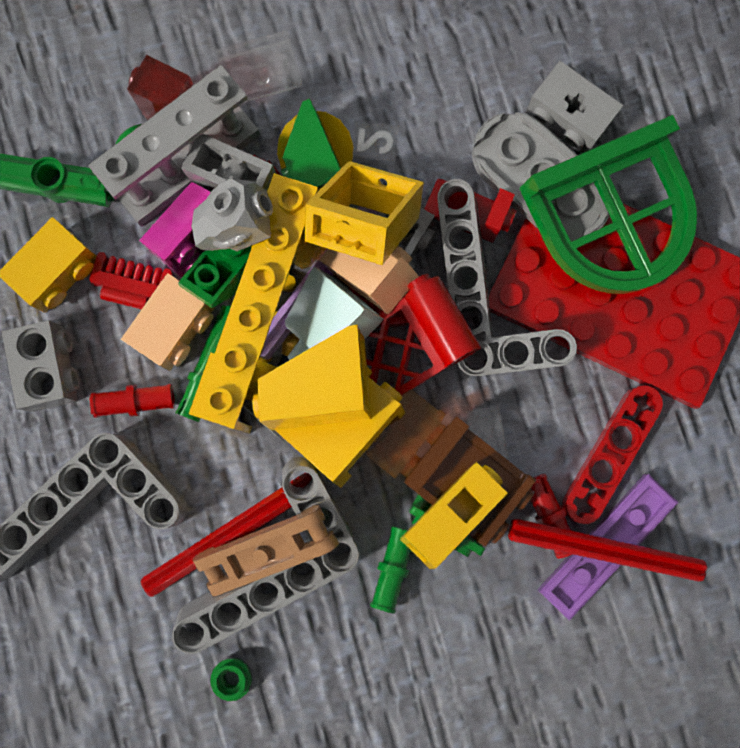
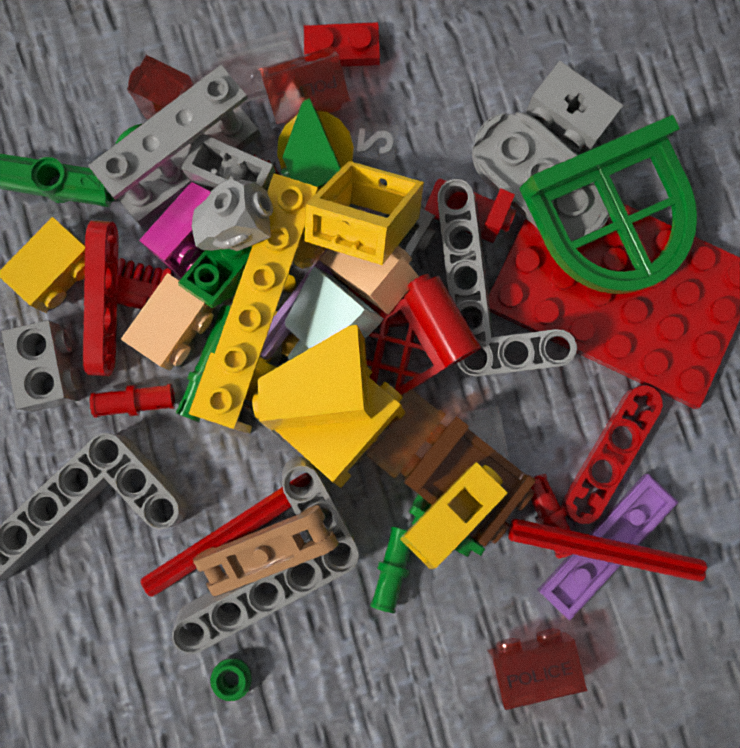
none -> red beam [83,220,119,376]
none -> clear red brick [259,46,350,125]
none -> red plate [303,22,380,68]
none -> clear red brick [487,628,587,710]

